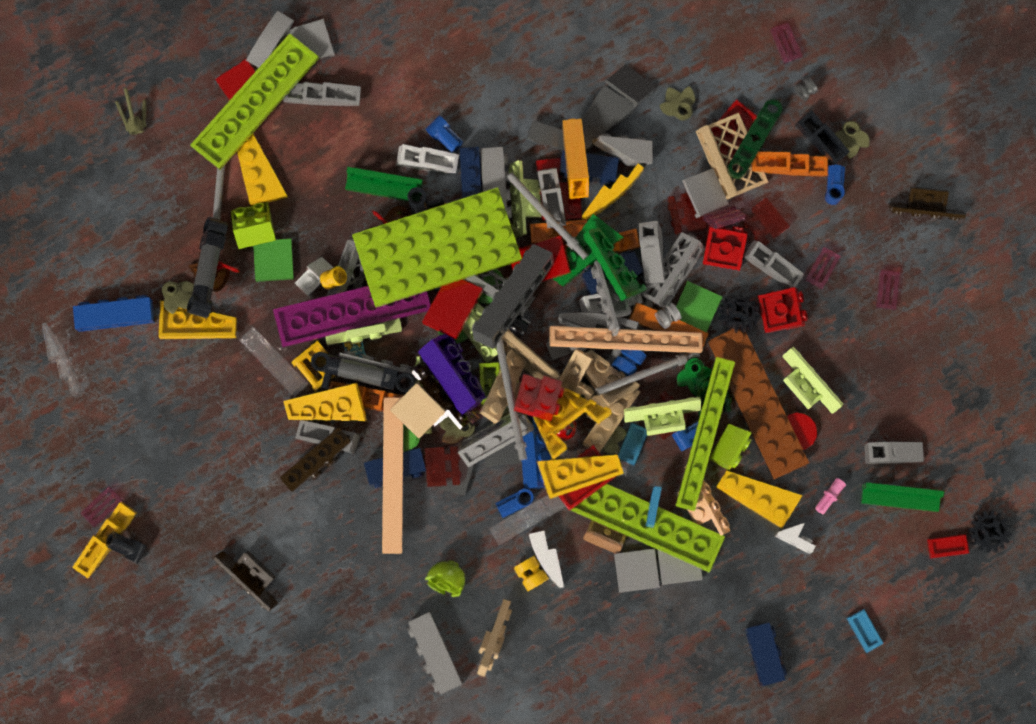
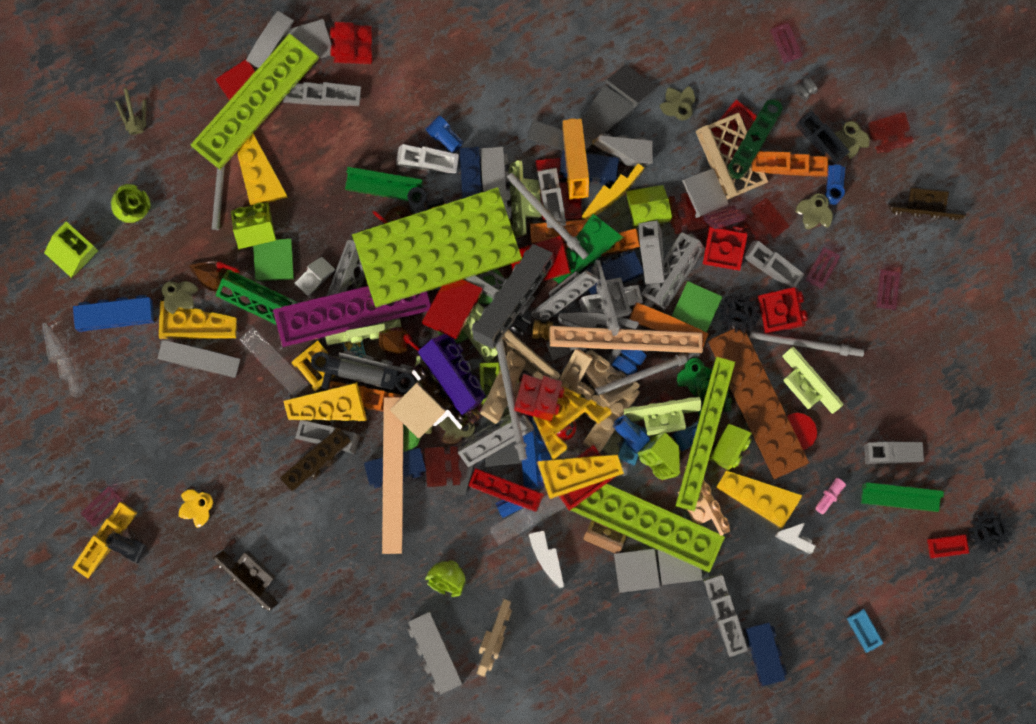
black piece [187,216,228,319] -> none
yellow wheel [320,266,347,290] -> none
yellow wheel [514,555,549,592] -> none
green wing [583,227,647,301] -> none
dark azure tile [646,486,662,528] -> none
light grey wheel [655,303,682,329] -> none
none -> lime slope [44,221,98,278]
none -> lime cylinder [111,184,151,223]
none -> light grey slope [157,340,240,378]
none -> yellow plate [179,490,213,528]
none -> green fence [215,269,297,325]
none -> red plate [330,22,372,64]
none -> reddish brown piece [379,327,421,356]
none -> red tile [468,468,544,512]
none -> light grey bracket [531,271,599,322]
none -> pearl gold wheel [532,320,553,341]
none -> blue piece [613,415,650,454]
none -> lime slope [626,185,672,229]
none -> lime slope [637,432,680,480]
none -> light grey slope [703,573,748,657]
none -> light grey bar [749,331,864,357]
none -> olive plate [796,194,833,229]
none -> clear red plate [868,112,914,154]

